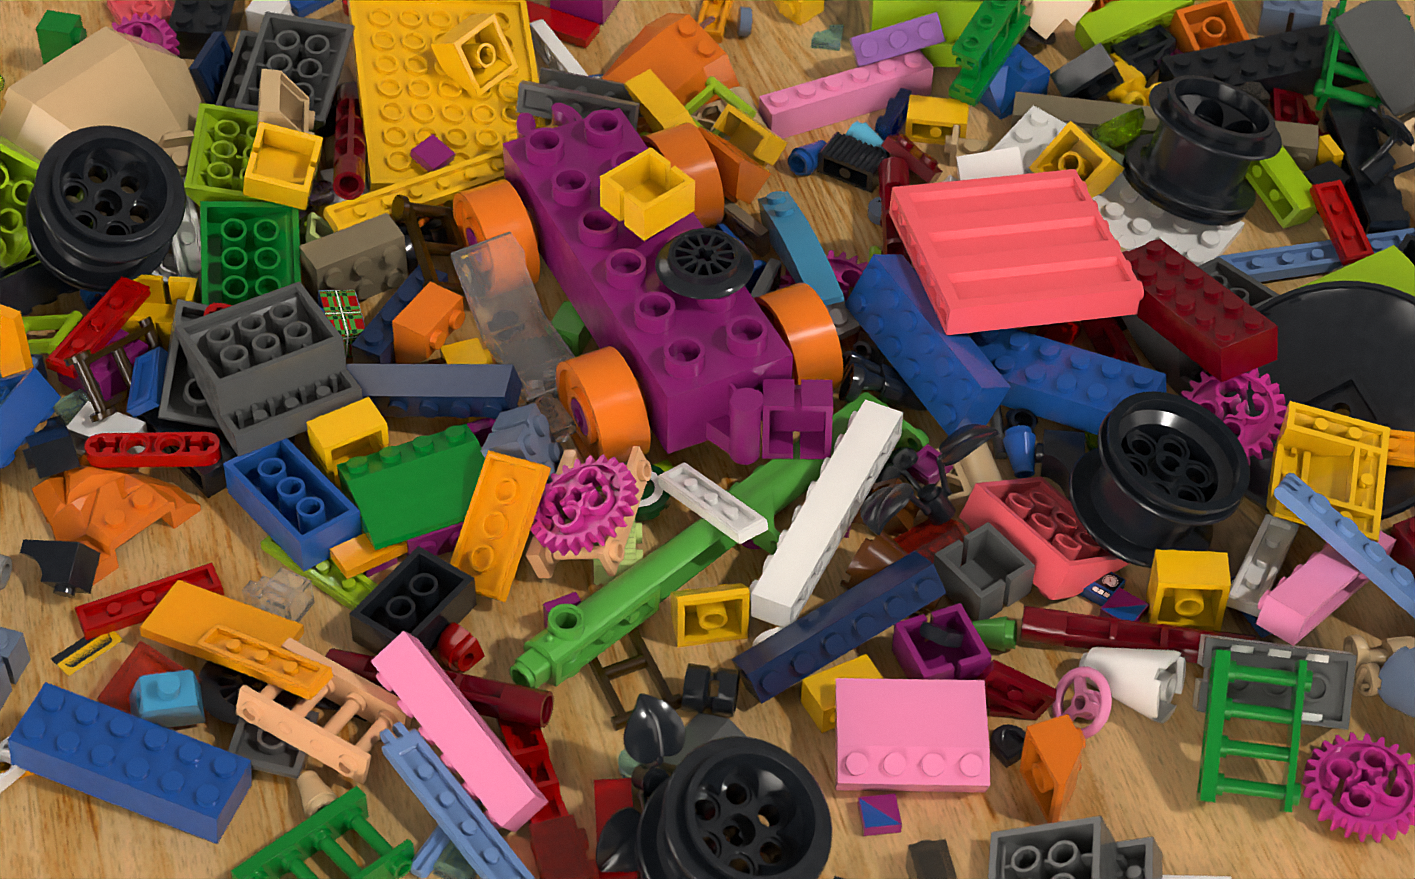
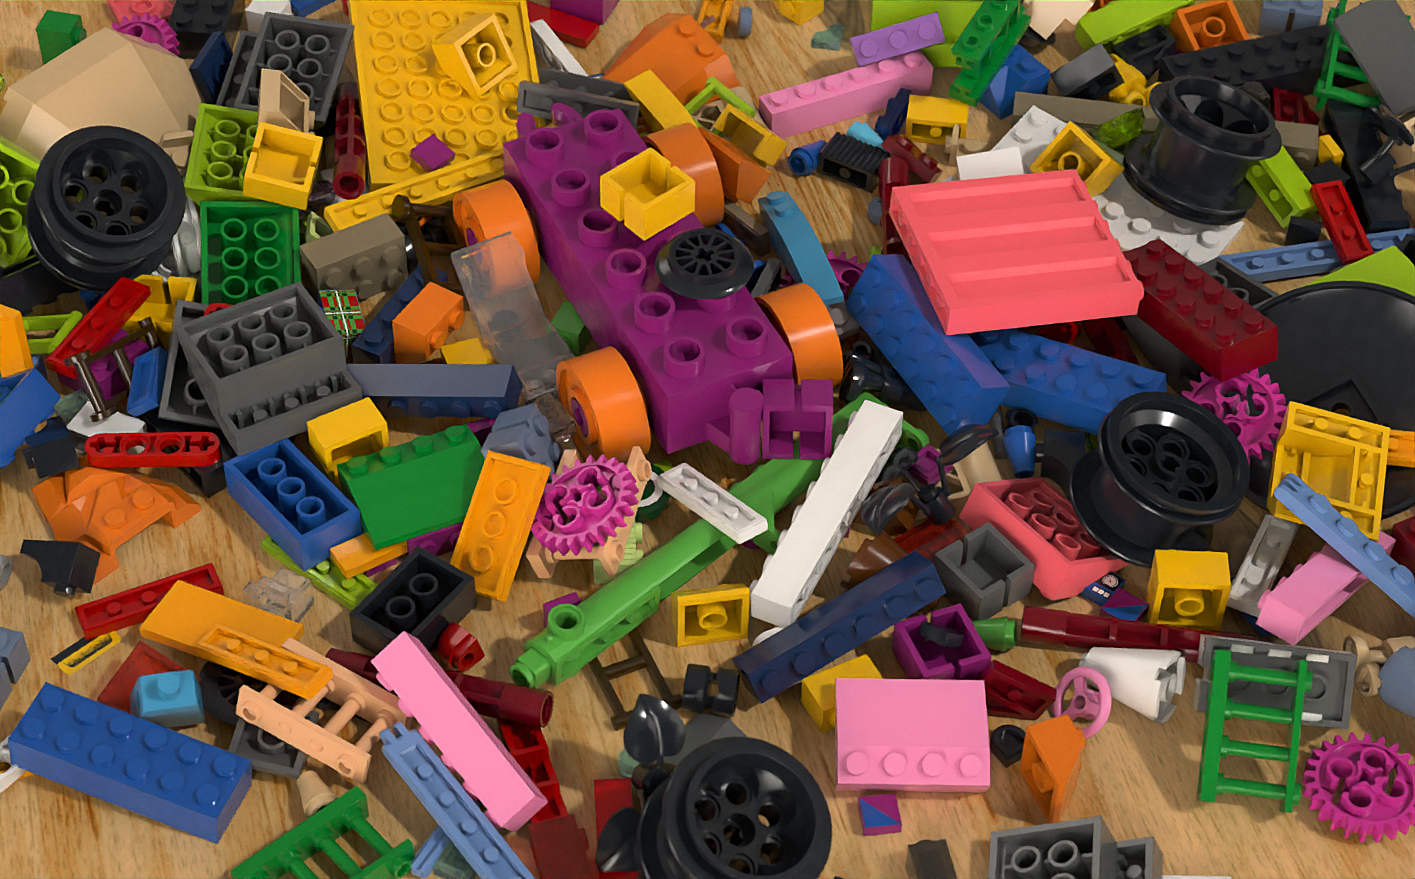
none -> black tile [1284,216,1322,246]

